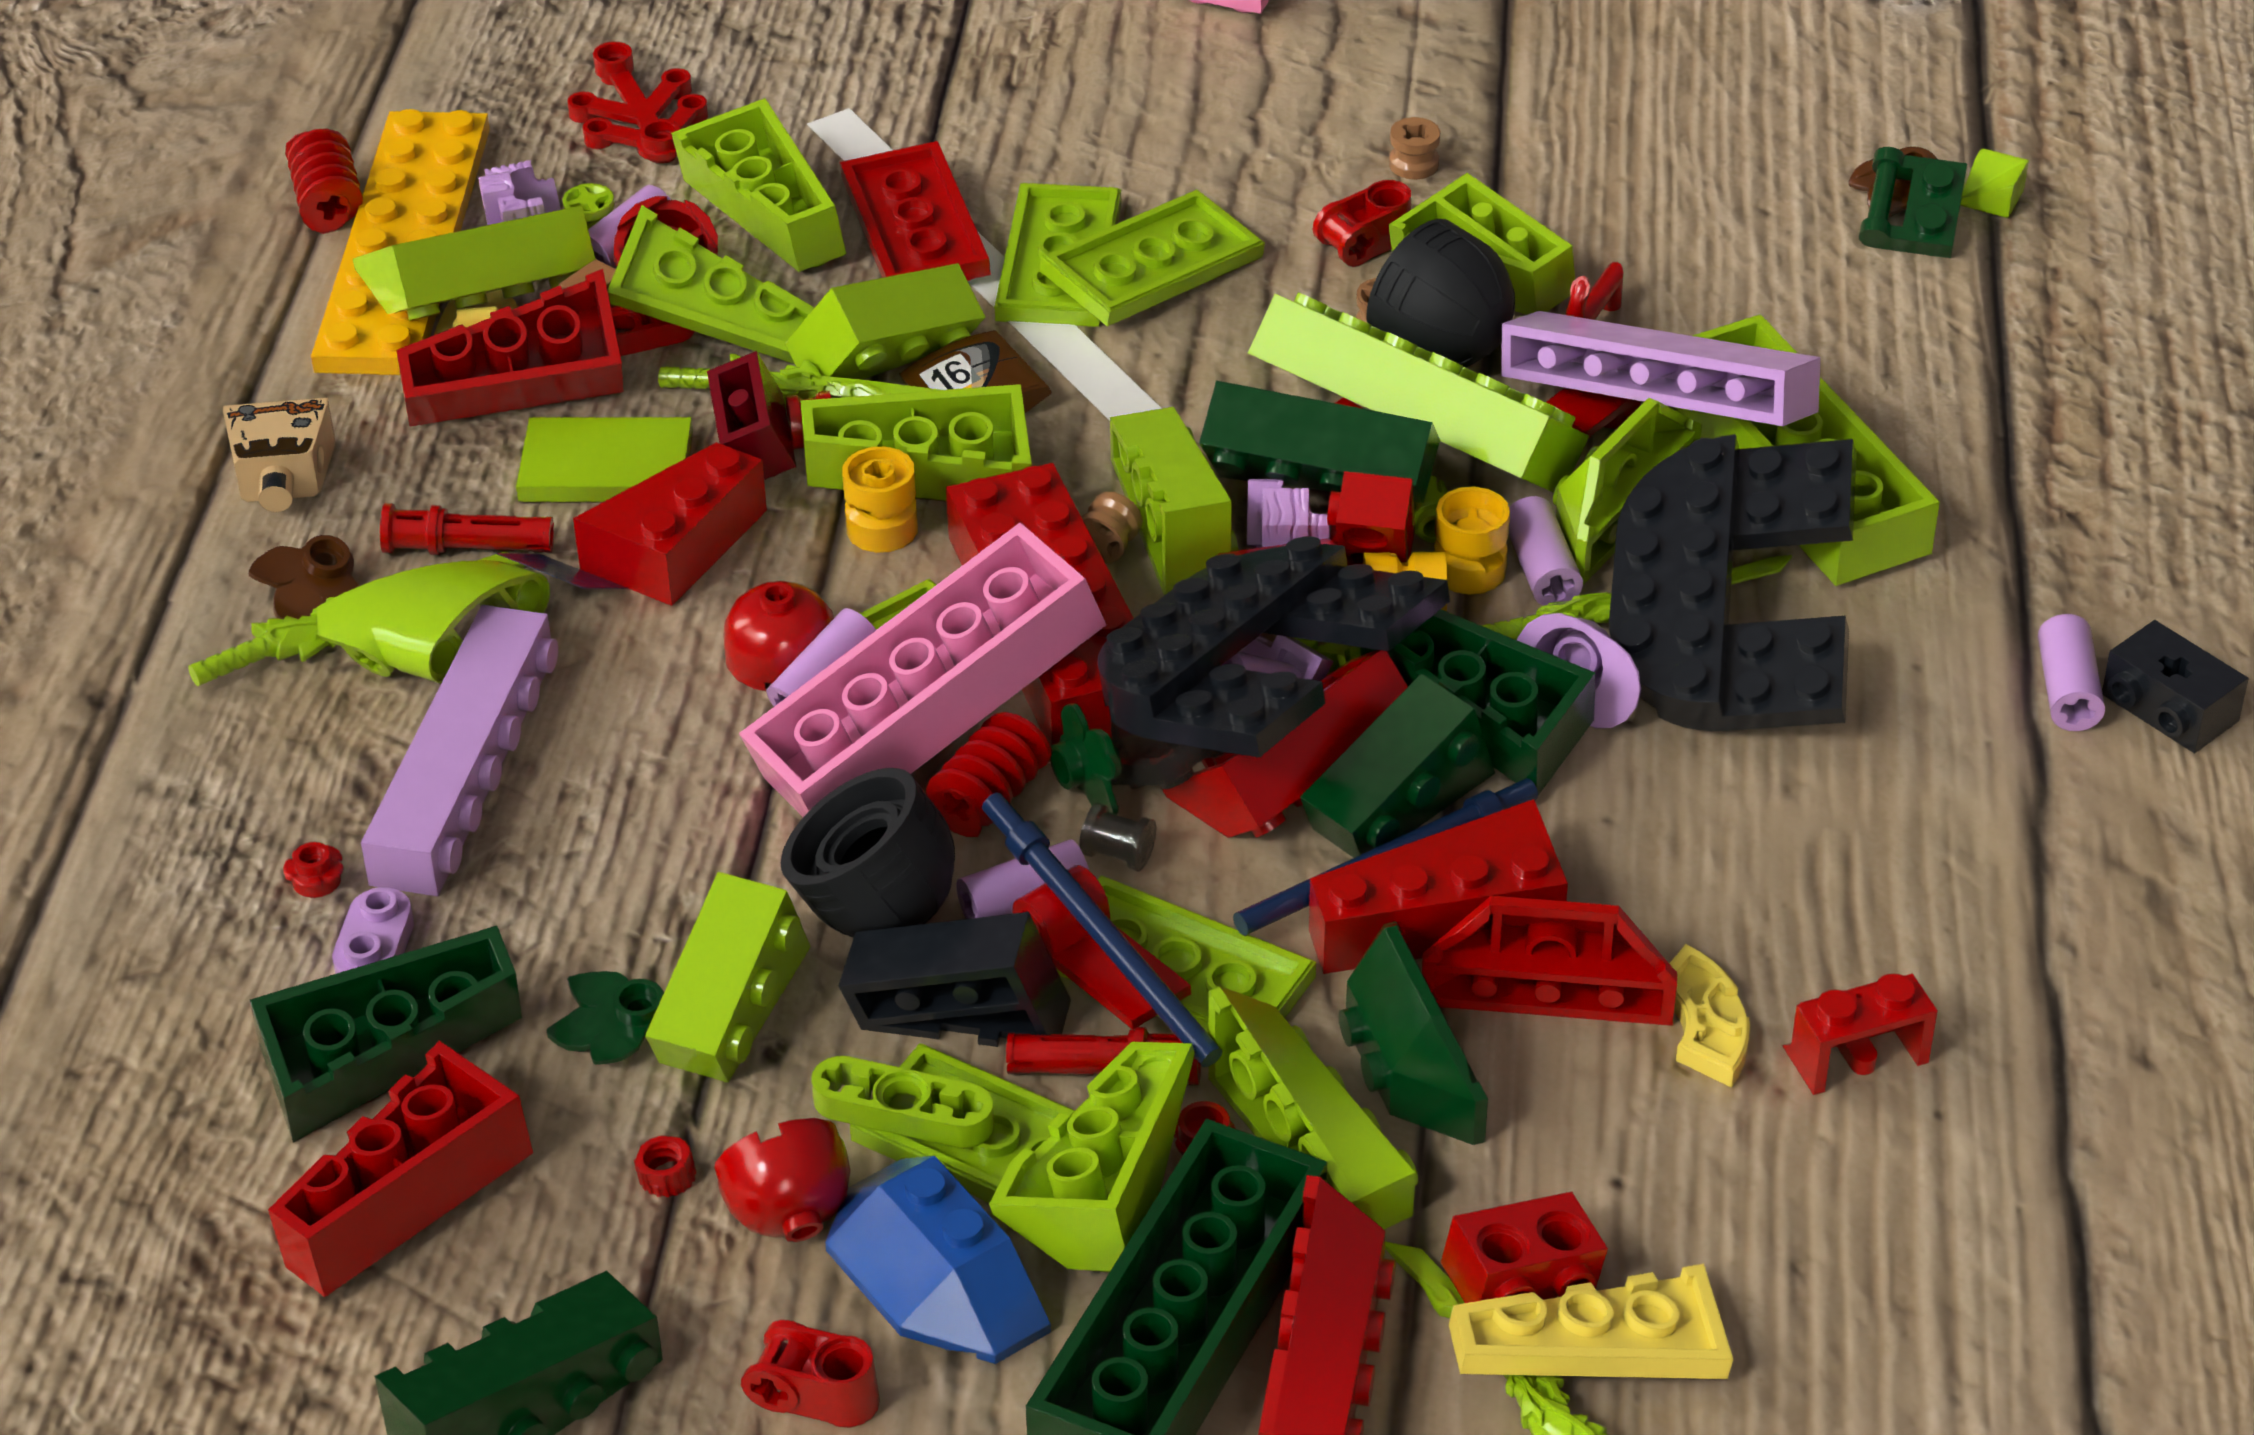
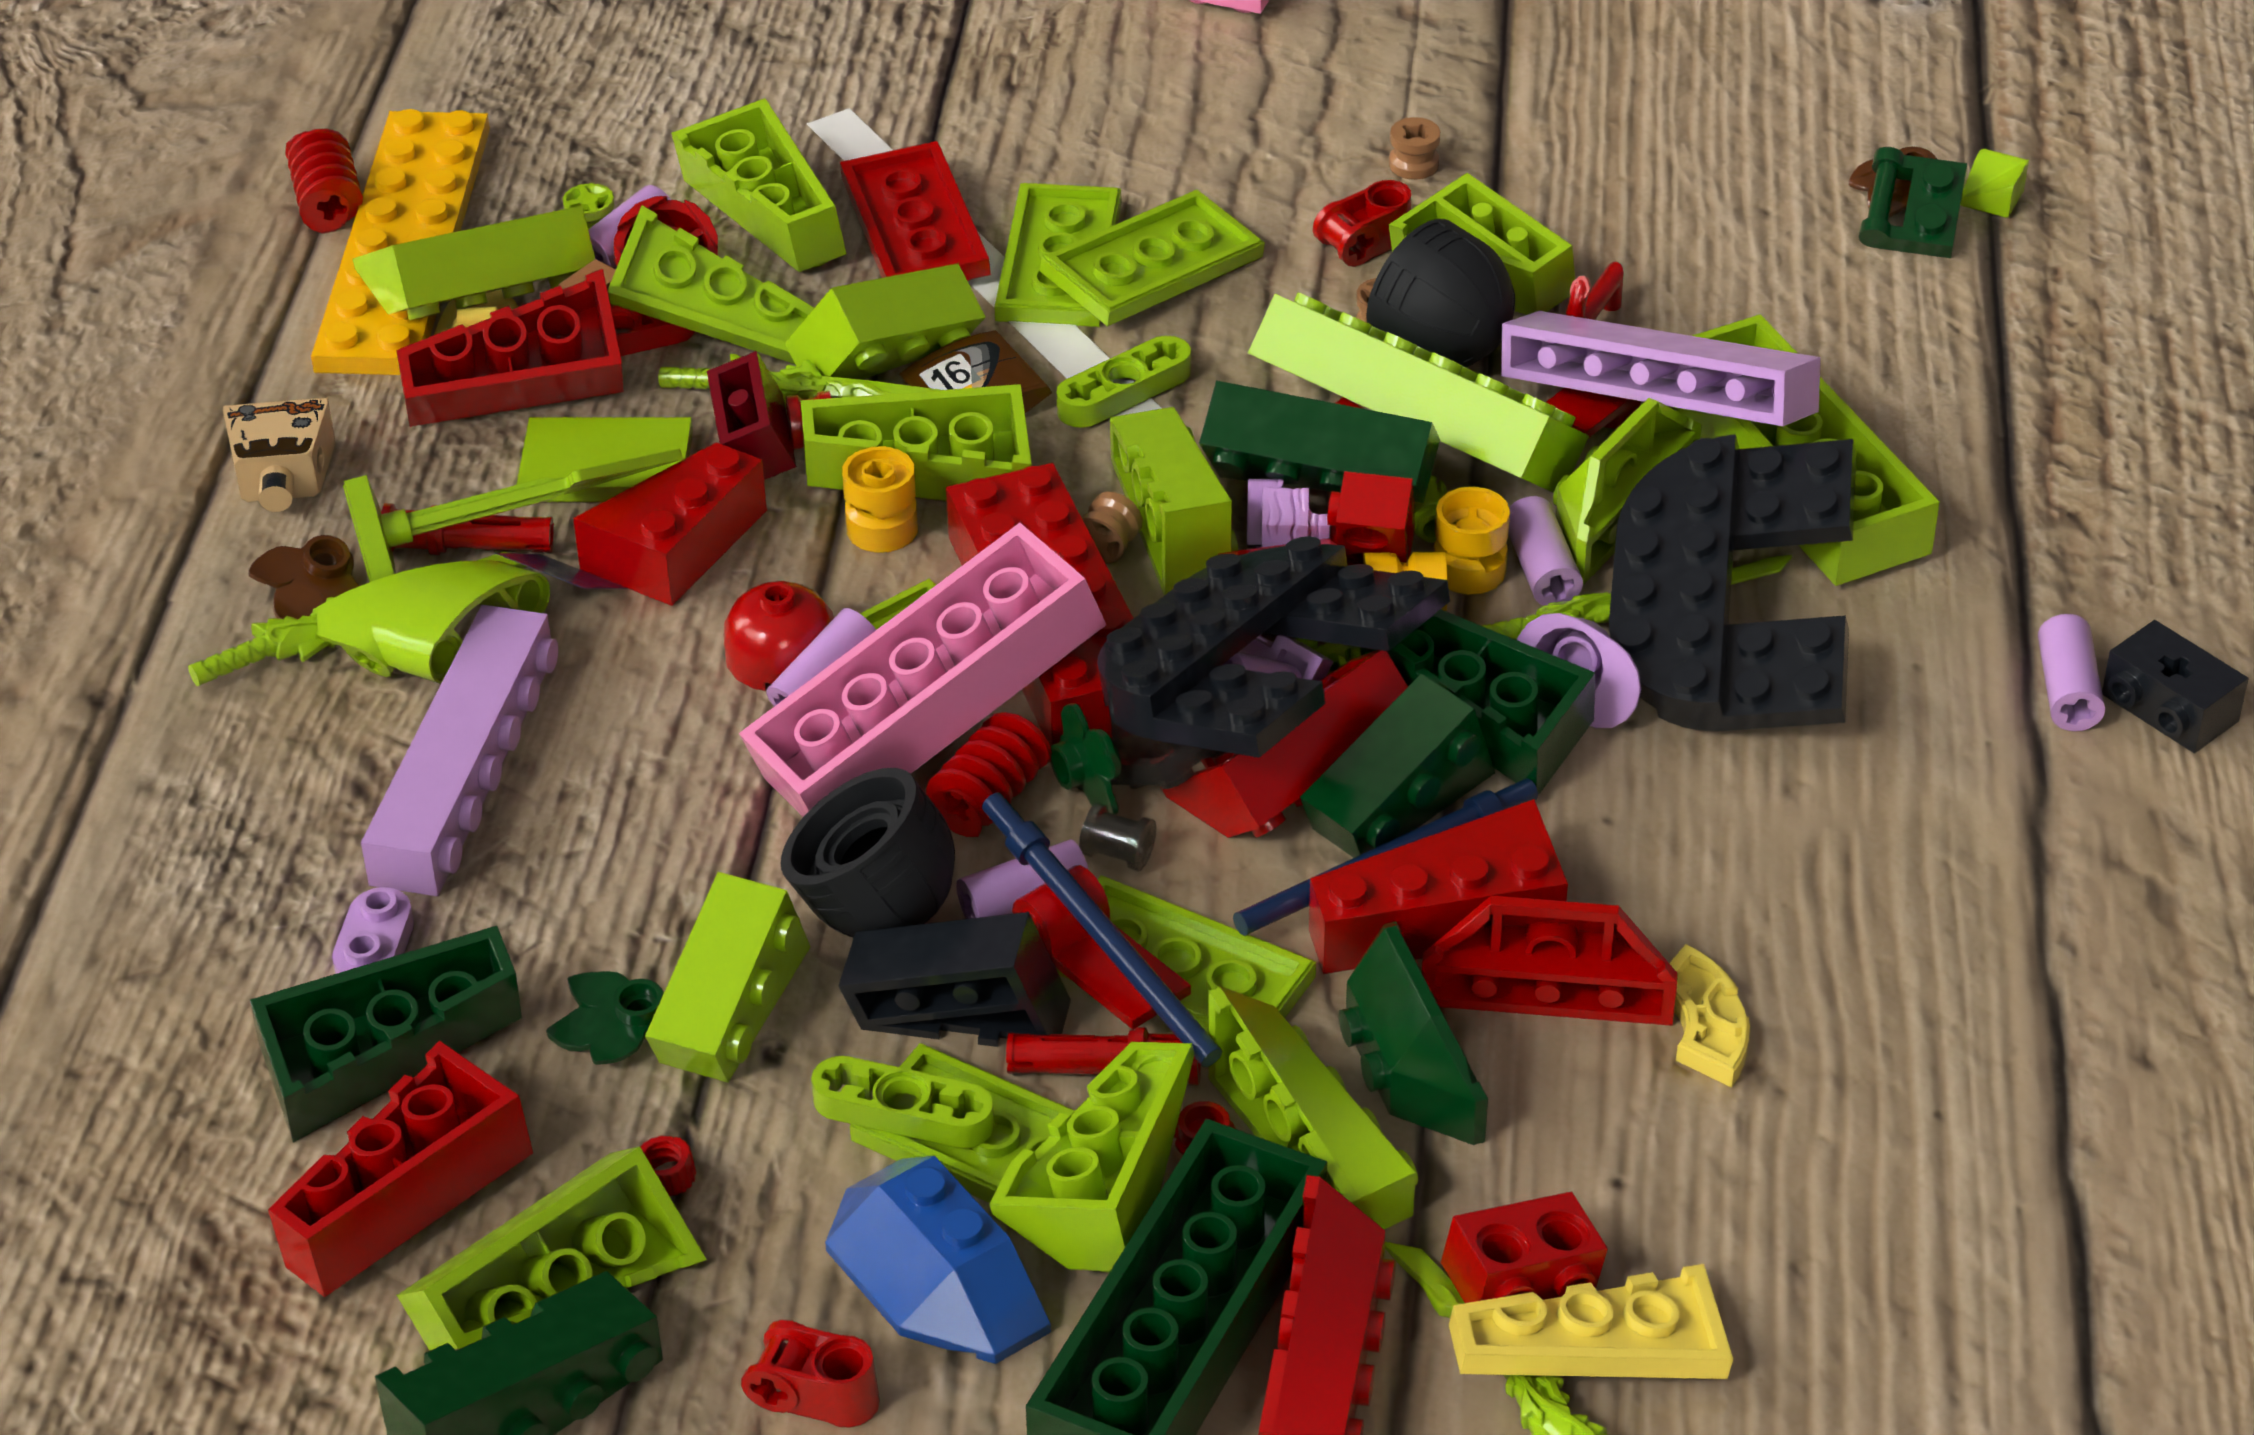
red plate [283,842,344,898] -> none
lavender hair [478,160,561,225] -> none
red plant [567,42,708,164] -> none
red cylinder [714,1118,851,1242] -> none
red window [1782,973,1938,1095] -> none
none -> lime piece [343,448,683,582]
none -> lime wedge [396,1146,707,1350]
none -> lime beam [1056,336,1191,428]

